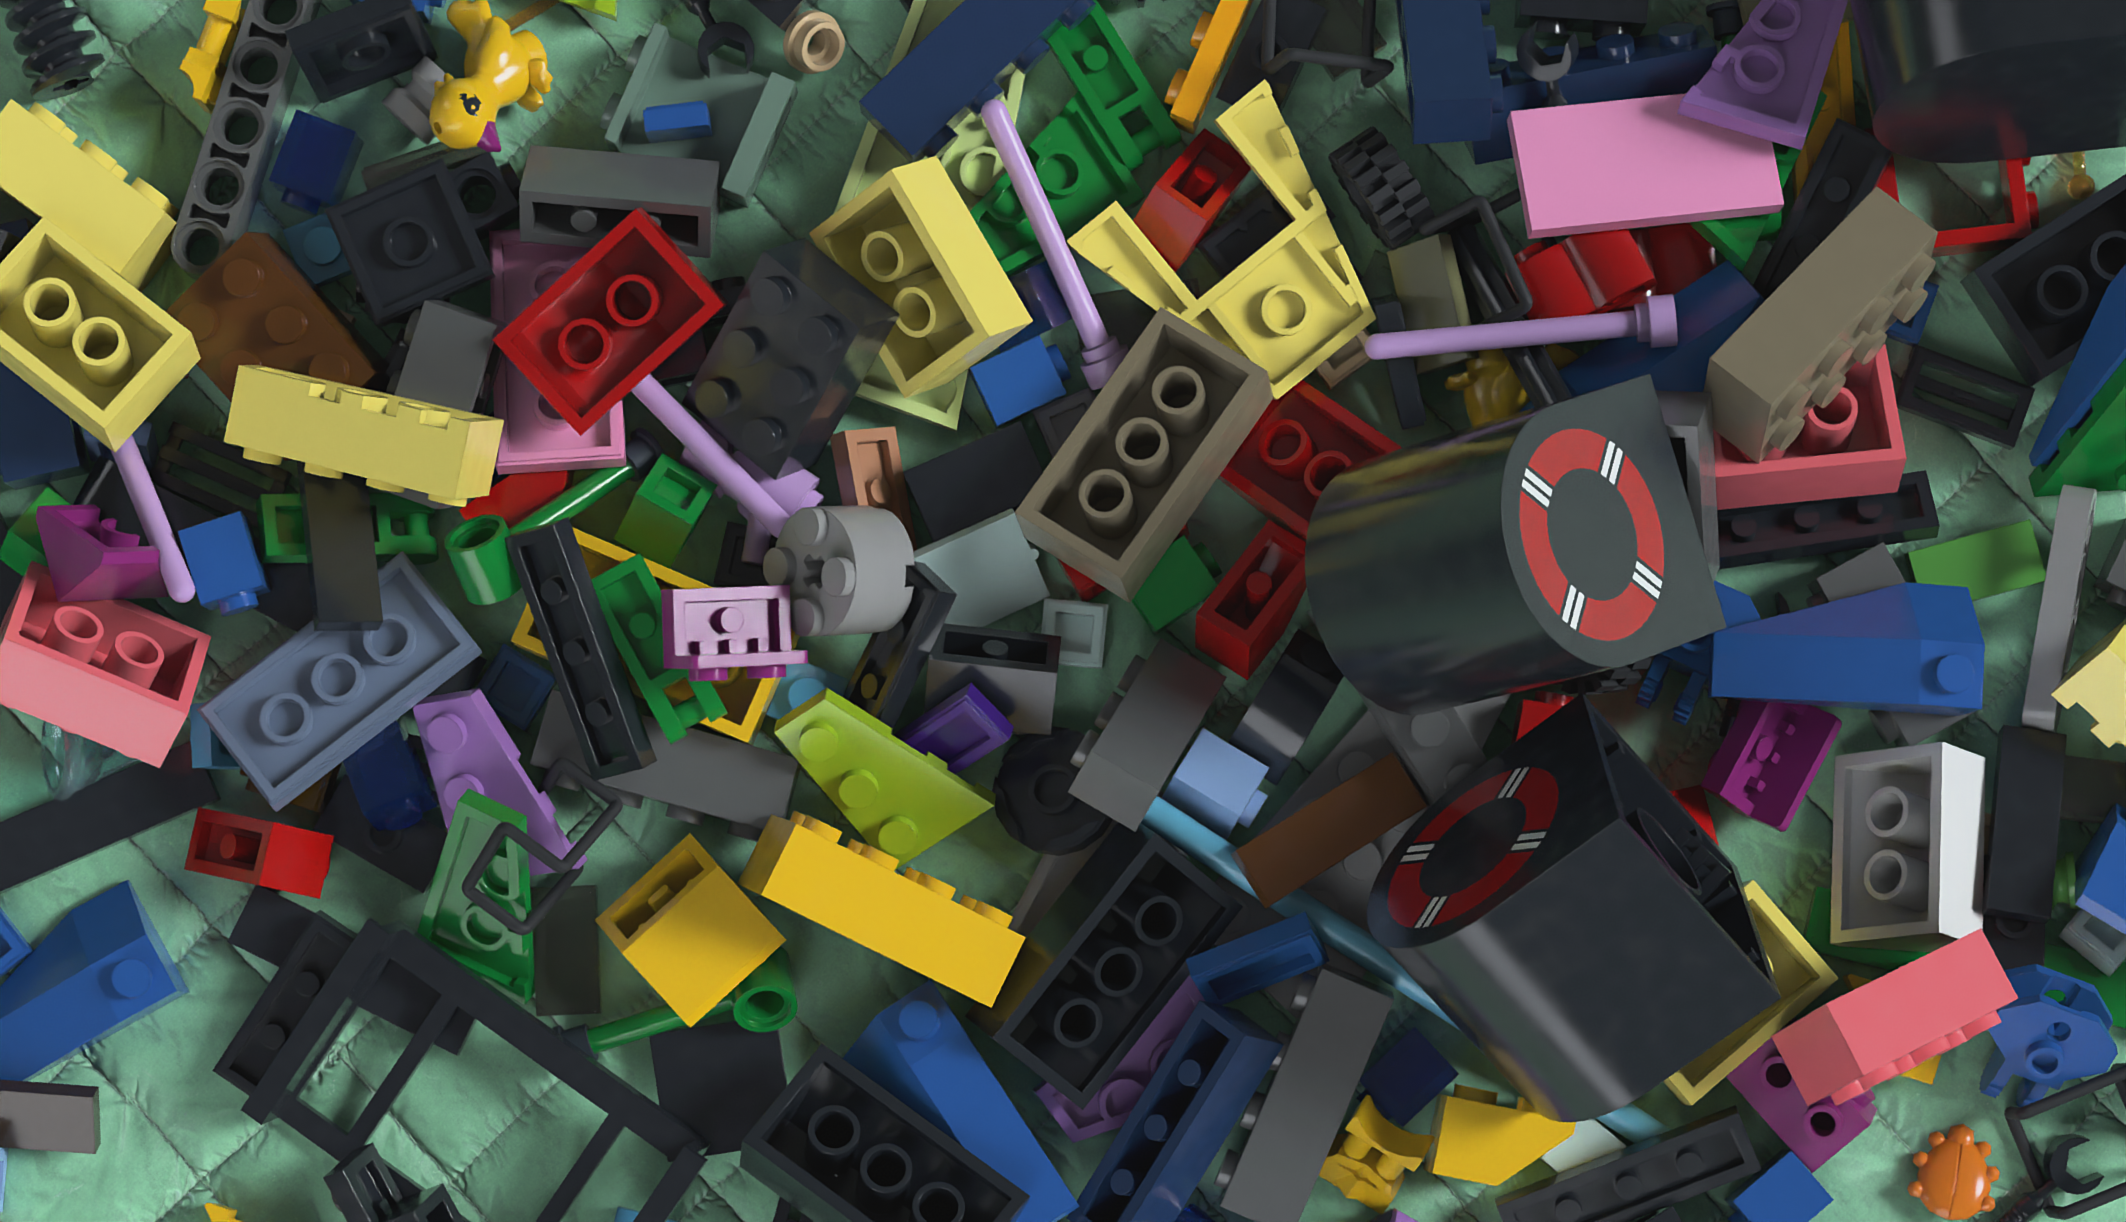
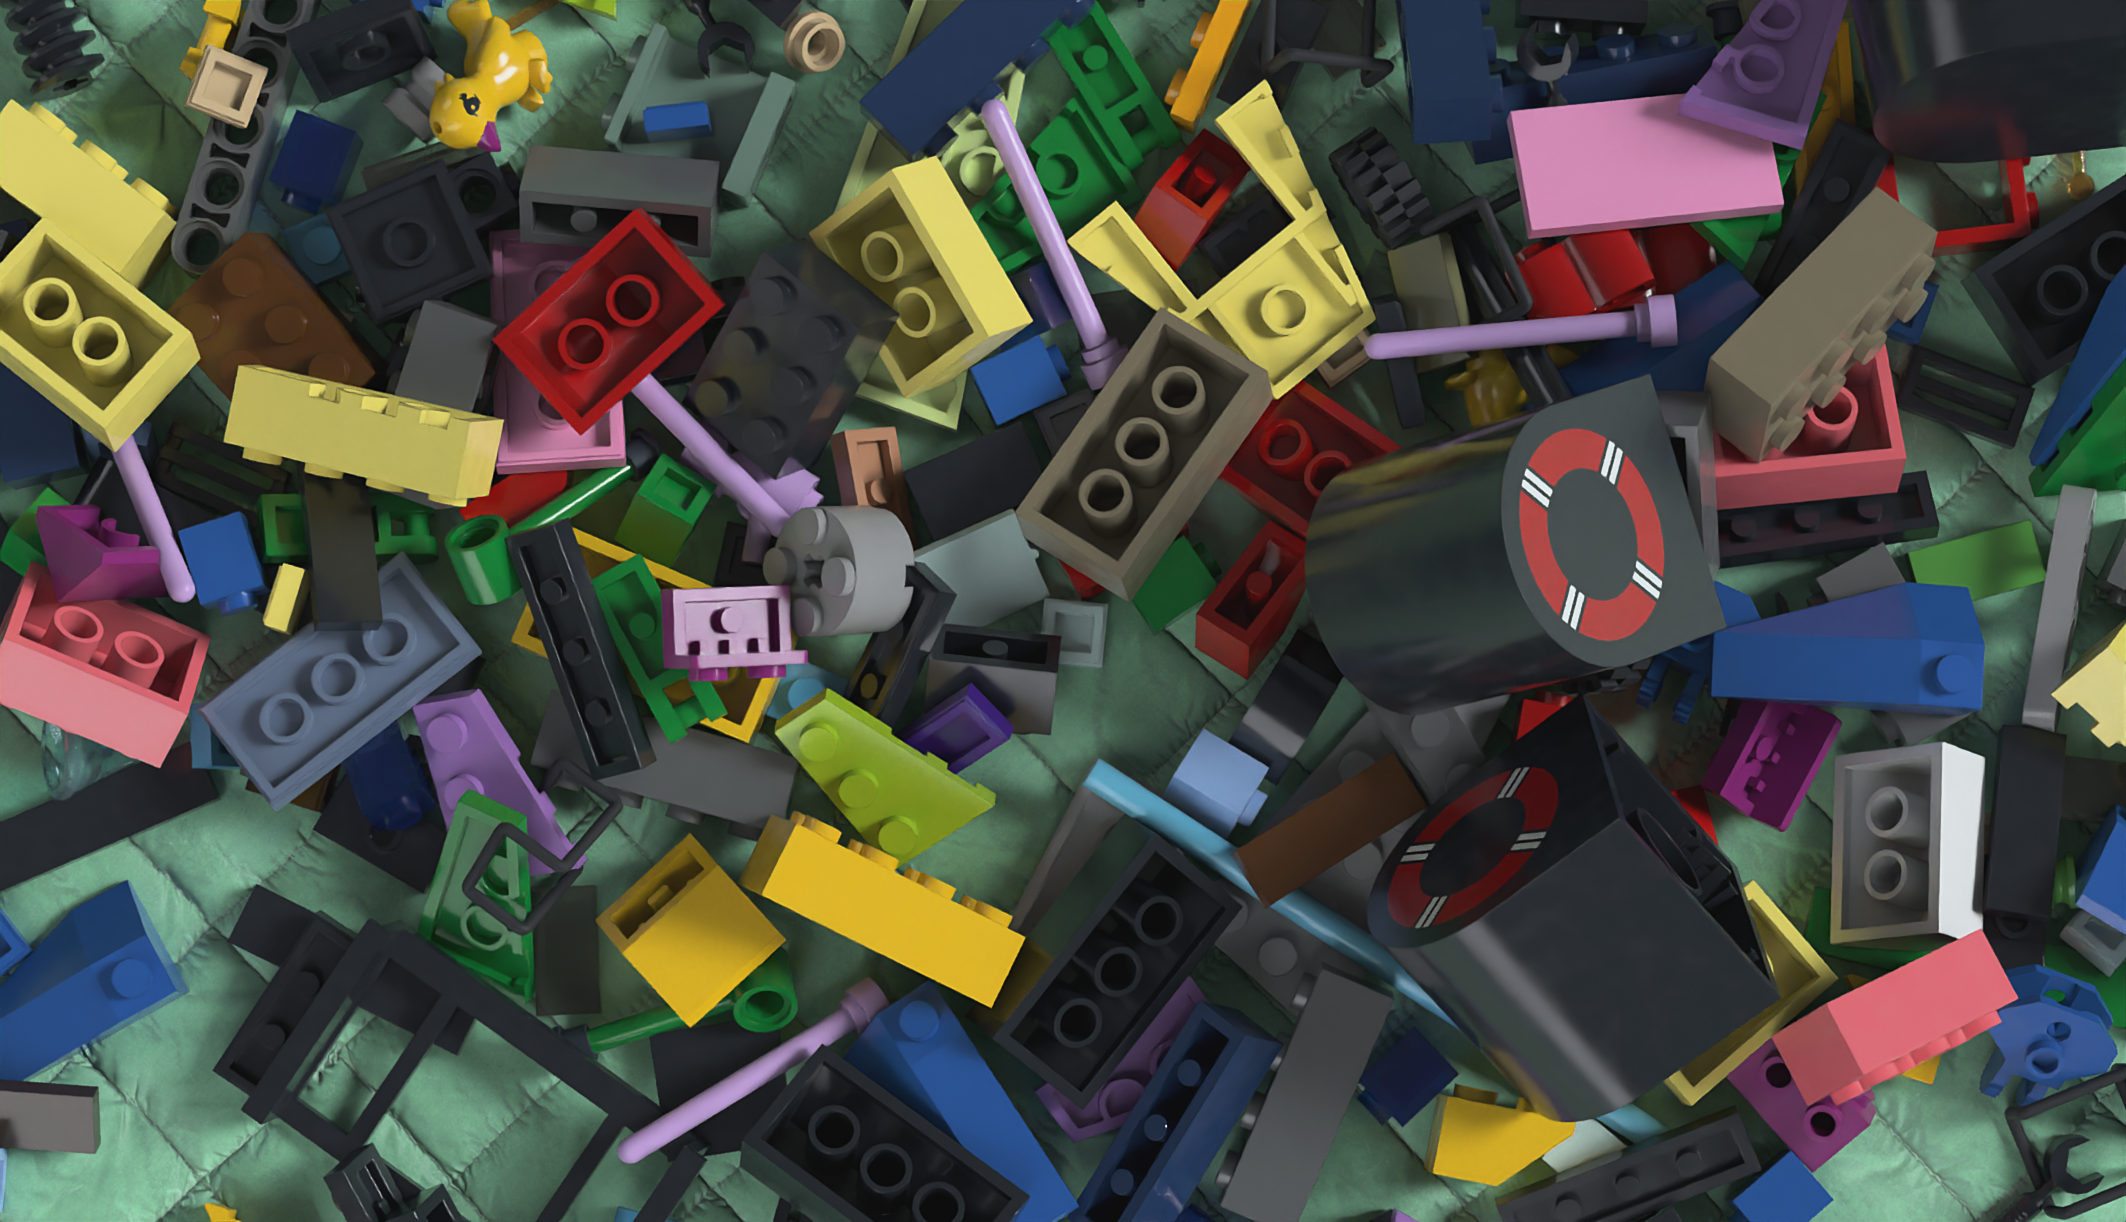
red slope [184,808,334,899] -> none
blue tile [476,643,557,732] -> none
black tile [992,726,1113,856] -> none
dark grey brick [1068,638,1227,832] -> none
blue tile [1186,911,1330,1005] -> none
yellow piece [1319,1095,1435,1214] -> none
orange piece [1907,1124,2000,1220] -> none
none -> tan tile [183,44,269,129]
none -> light yellow tile [262,563,310,636]
none -> lavender piece [617,977,890,1164]

